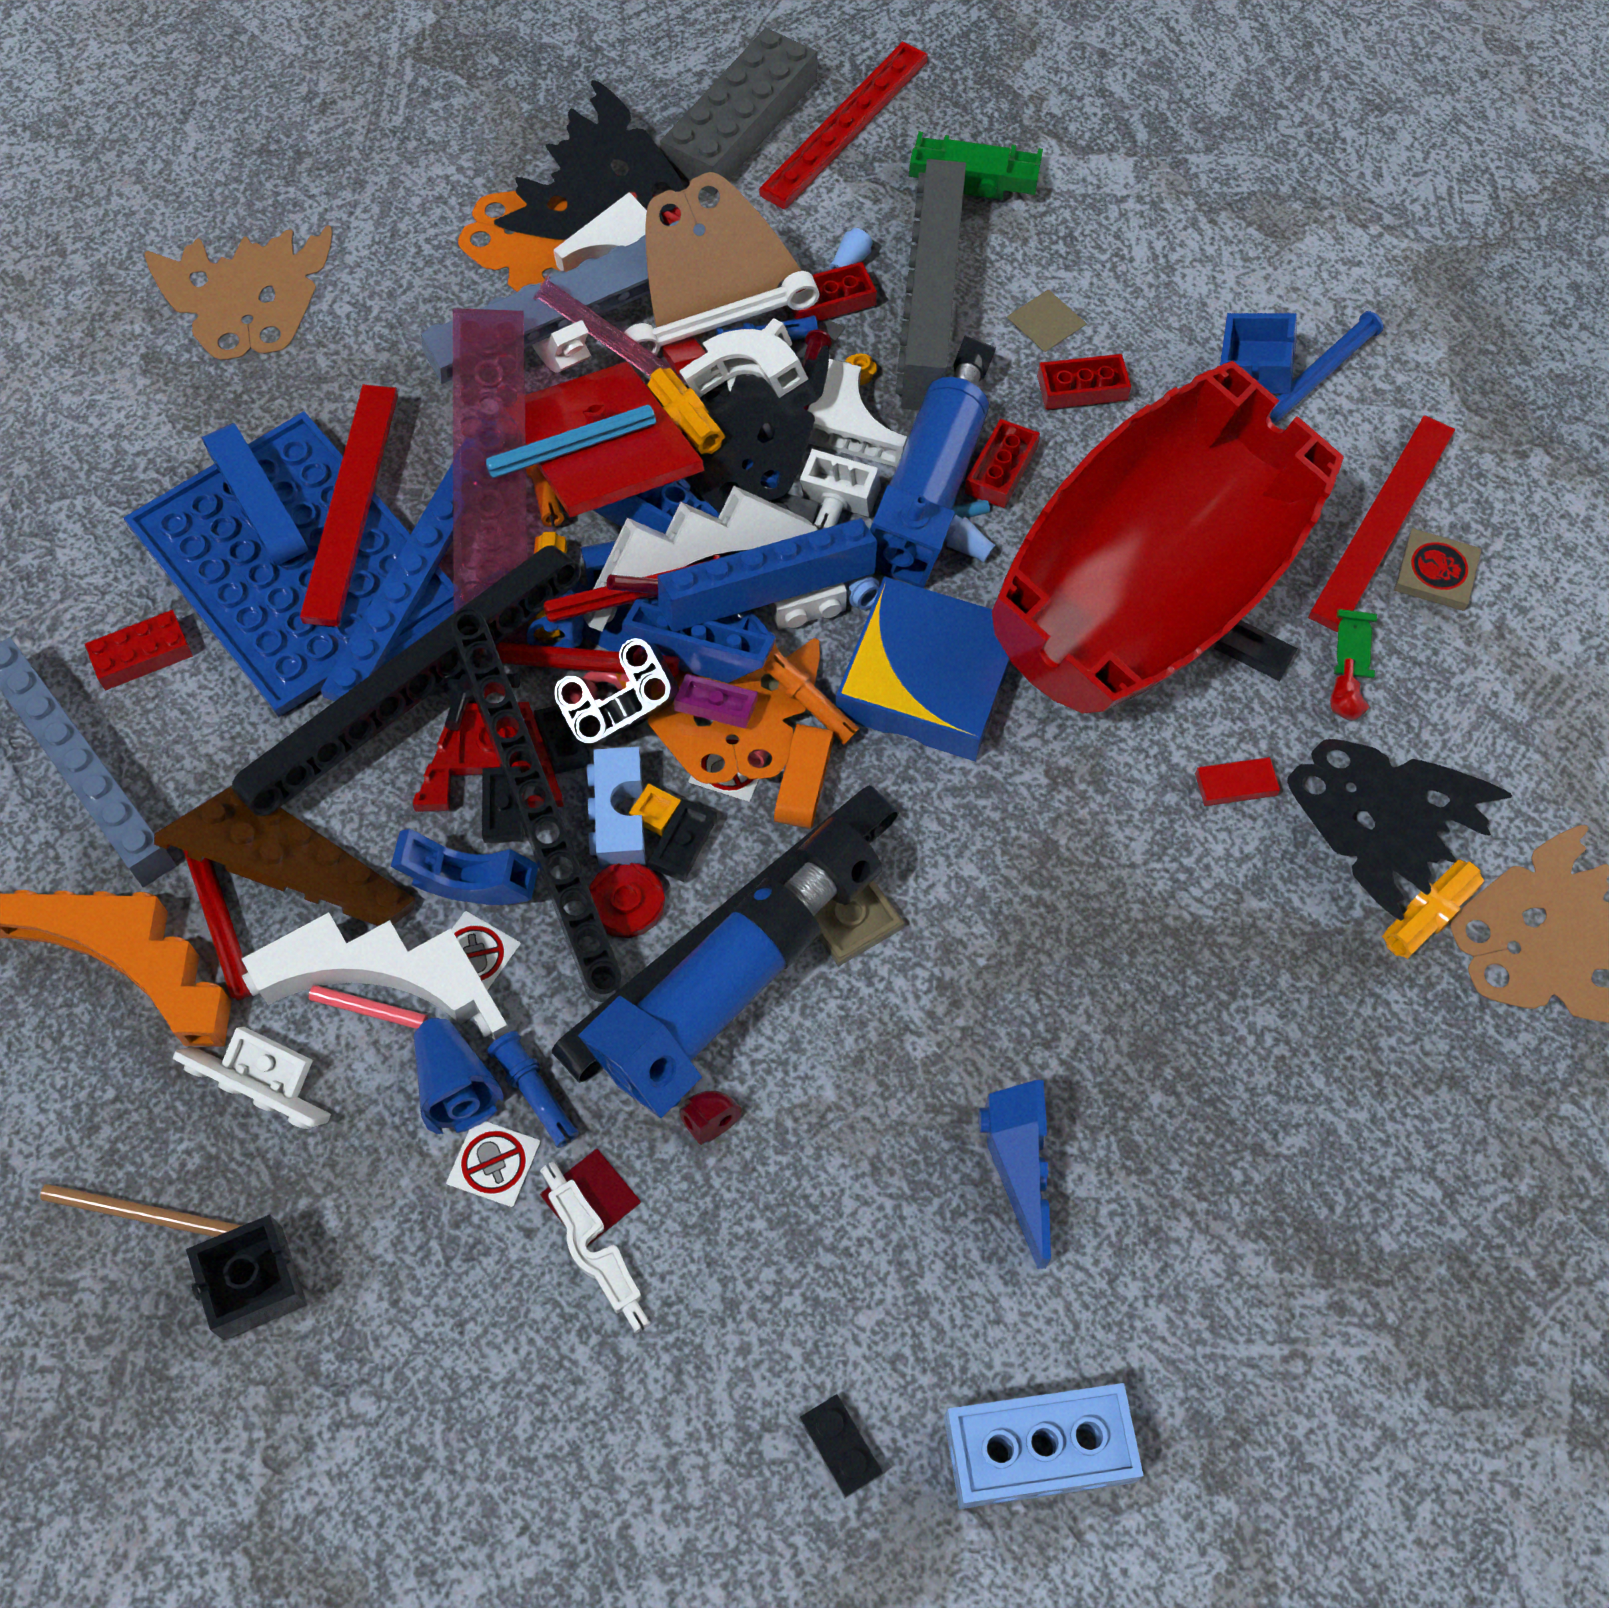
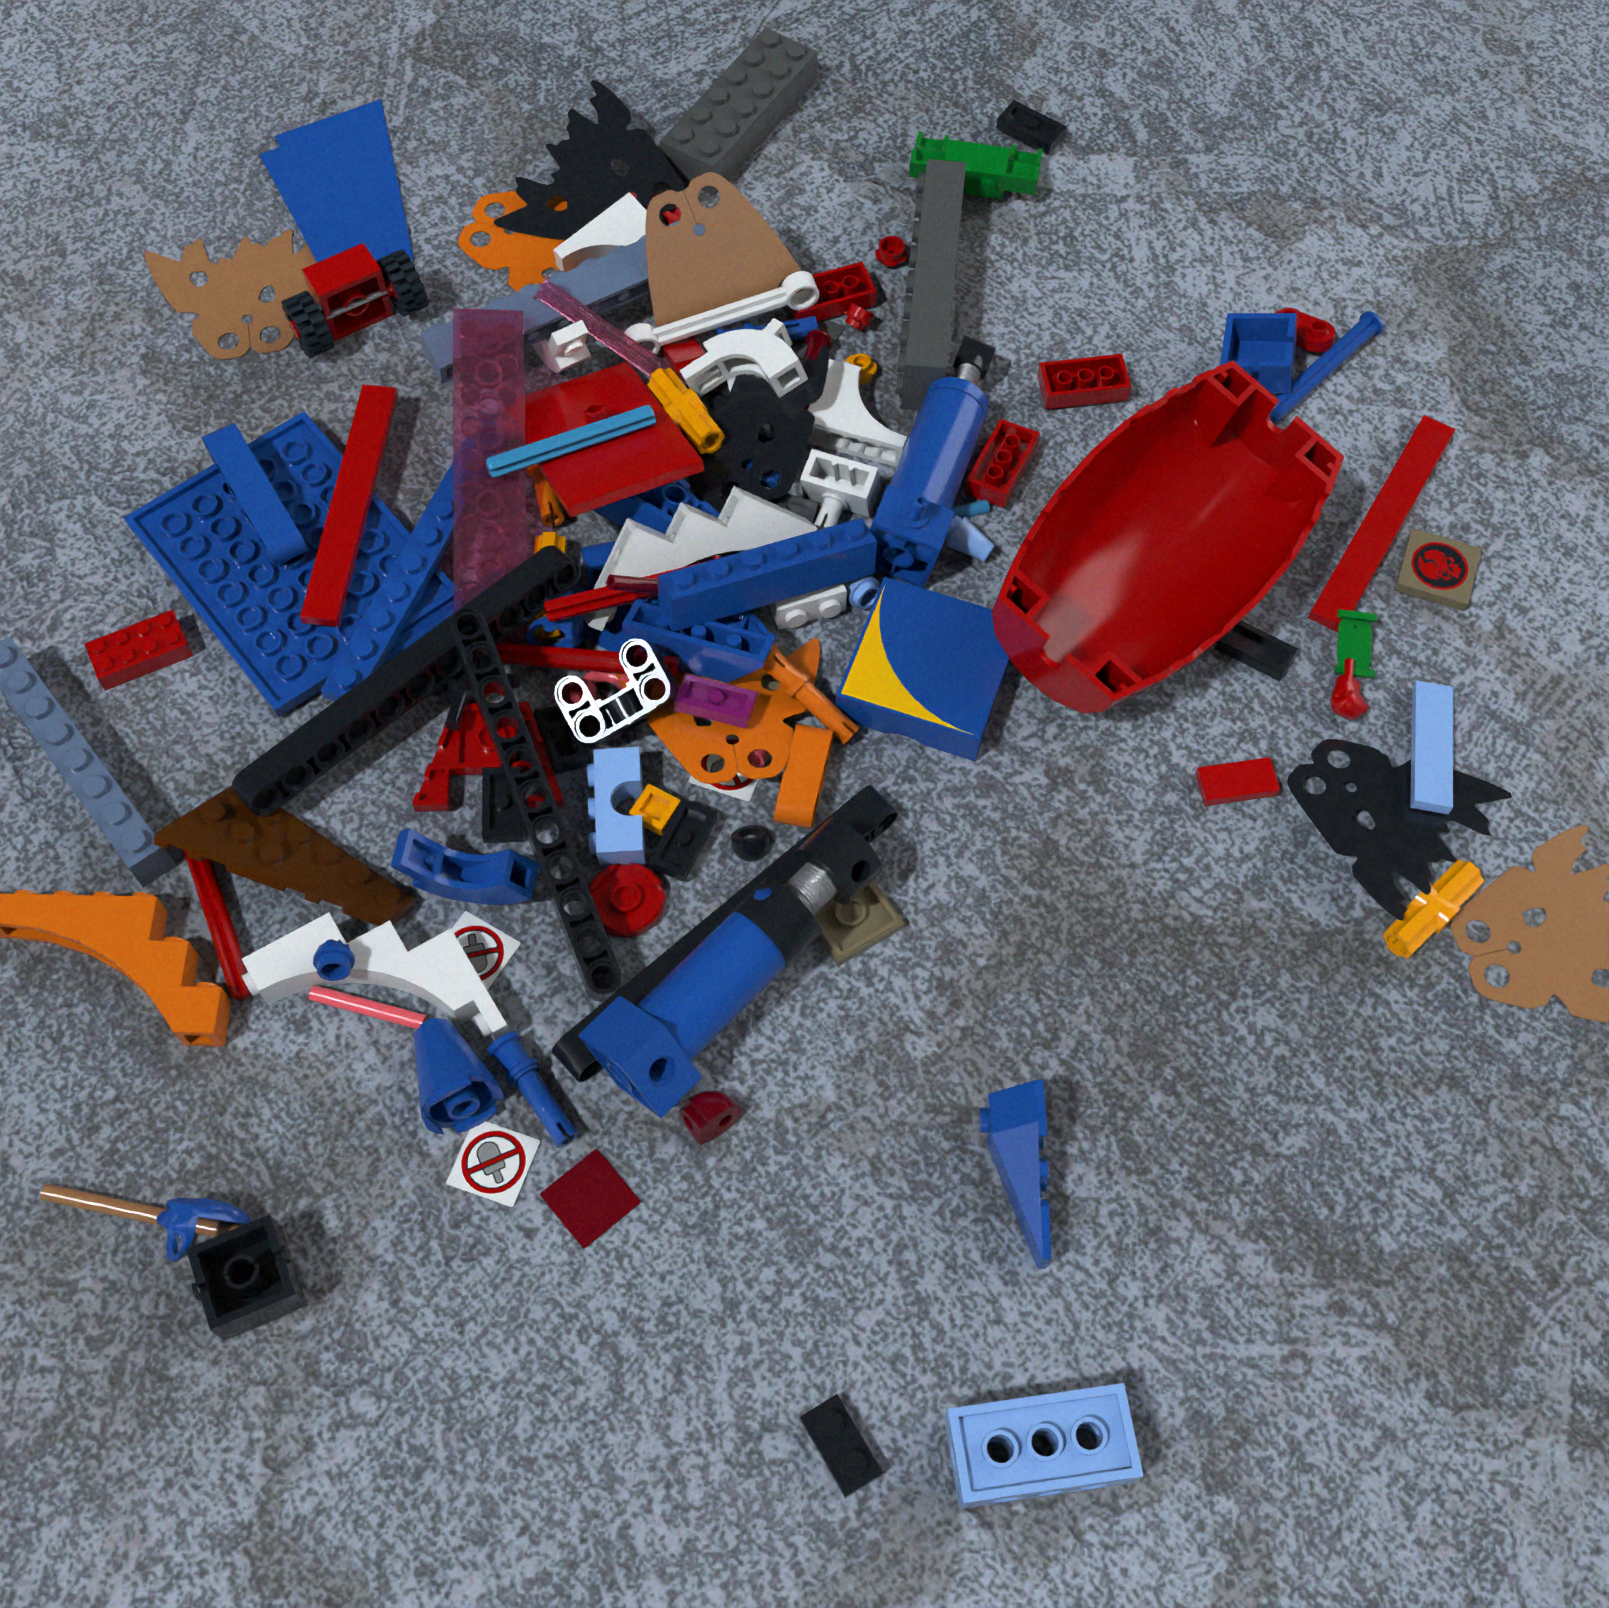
white bracket [173,1027,331,1129] -> none
white piece [540,1161,651,1333] -> none
red tile [759,41,928,210] -> none
light blue cone [829,228,873,270] -> none
dark tan sticker [1007,290,1087,352] -> none
none -> blue piece [156,1198,251,1262]
none -> blue sticker [260,99,414,262]
none -> brick [281,243,429,359]
none -> blue plate [313,939,355,981]
none -> black piece [731,825,770,862]
none -> red plate [843,302,874,331]
none -> red plate [875,236,907,267]
none -> black plate [996,100,1067,154]
none -> red plate [1276,308,1336,353]
none -> light blue tile [1410,680,1453,814]

